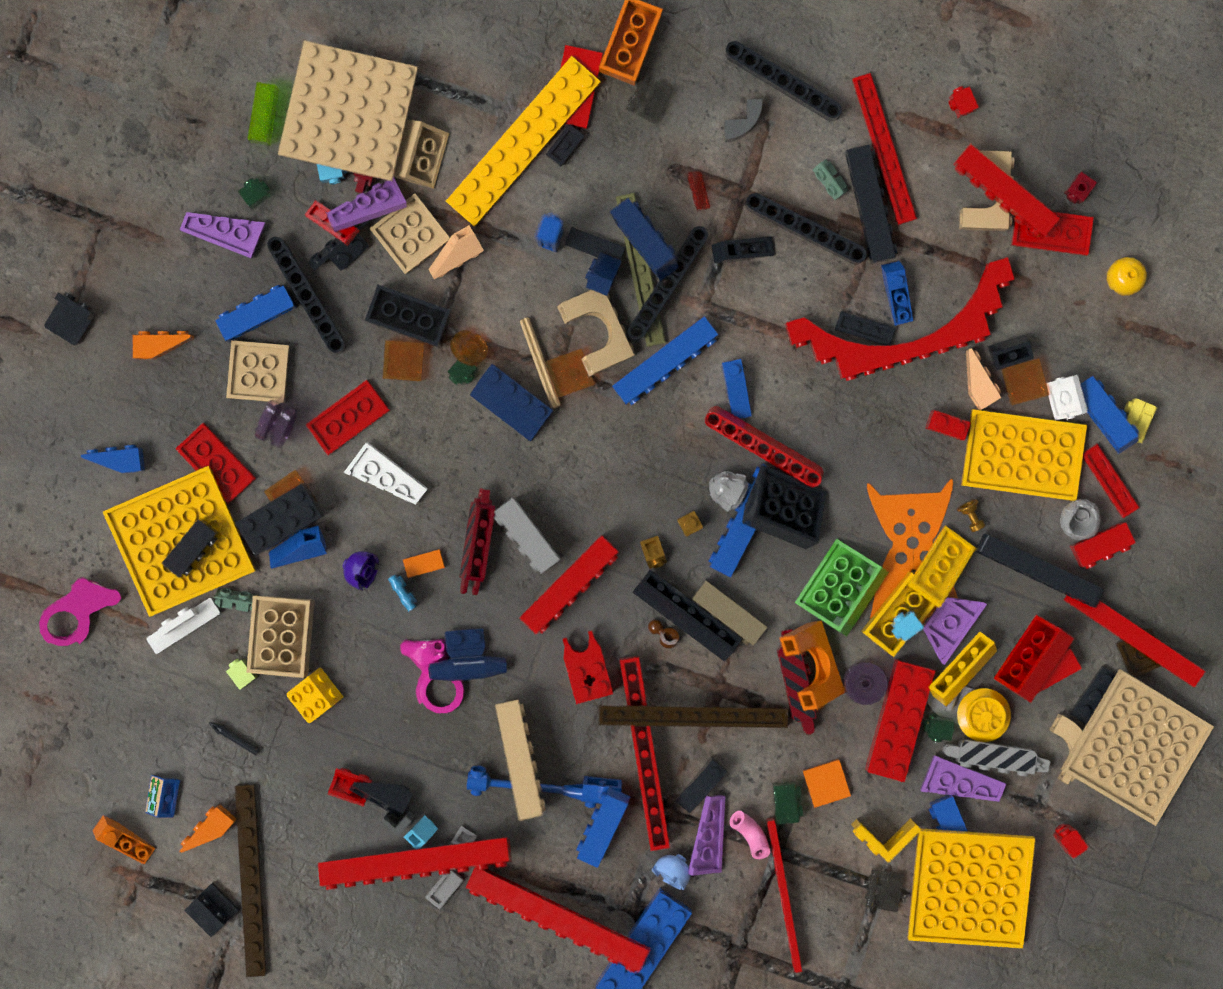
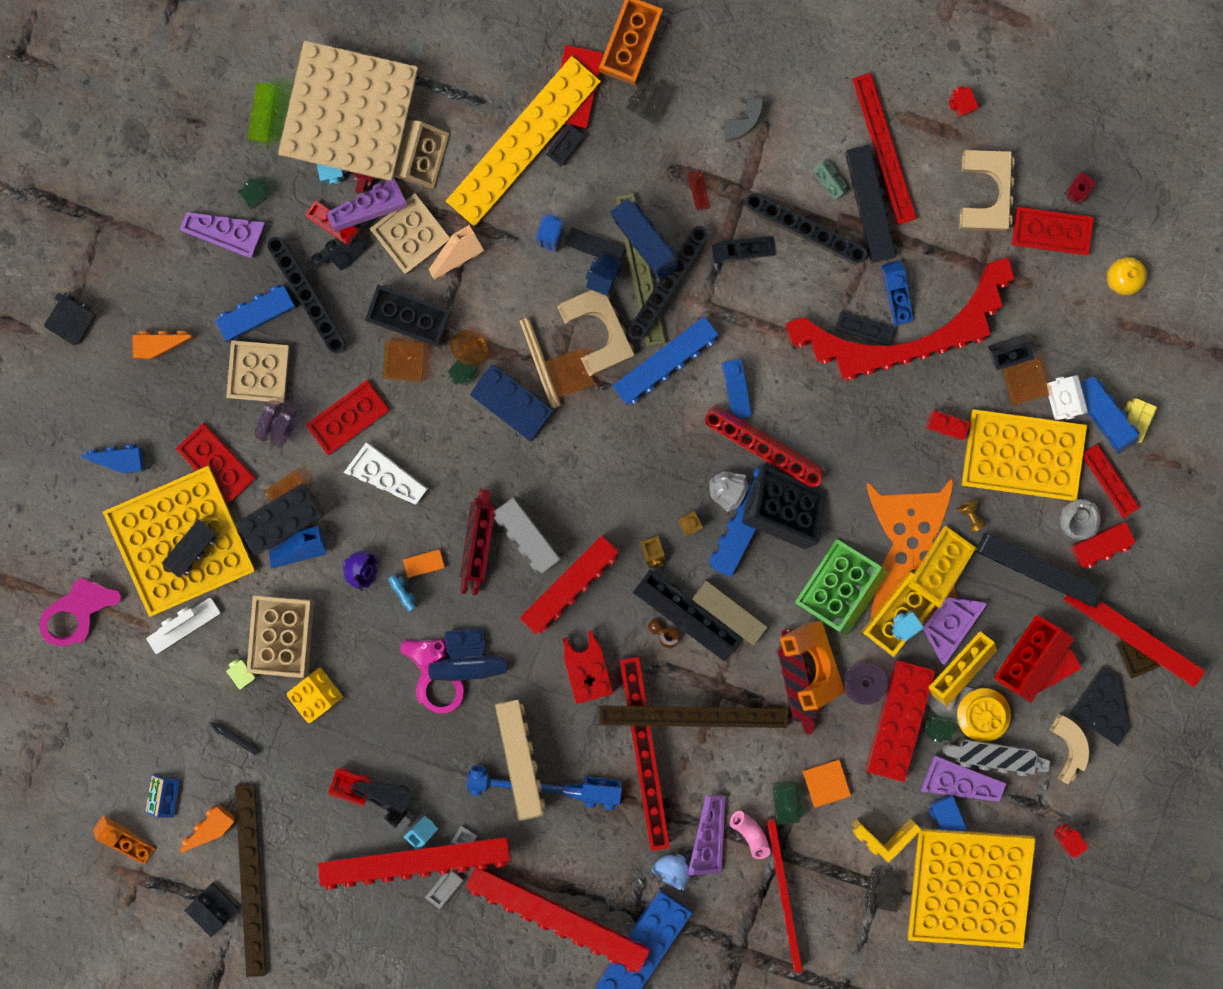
sand green hinge [214,588,256,612] -> none
blue brick [576,787,630,868] -> none
black slope [675,757,727,813] -> none
black beam [725,41,842,122] -> none
red brick [953,144,1060,239] -> none
light nougat slope [966,348,1001,410] -> none
tan plate [1061,669,1214,826] -> none

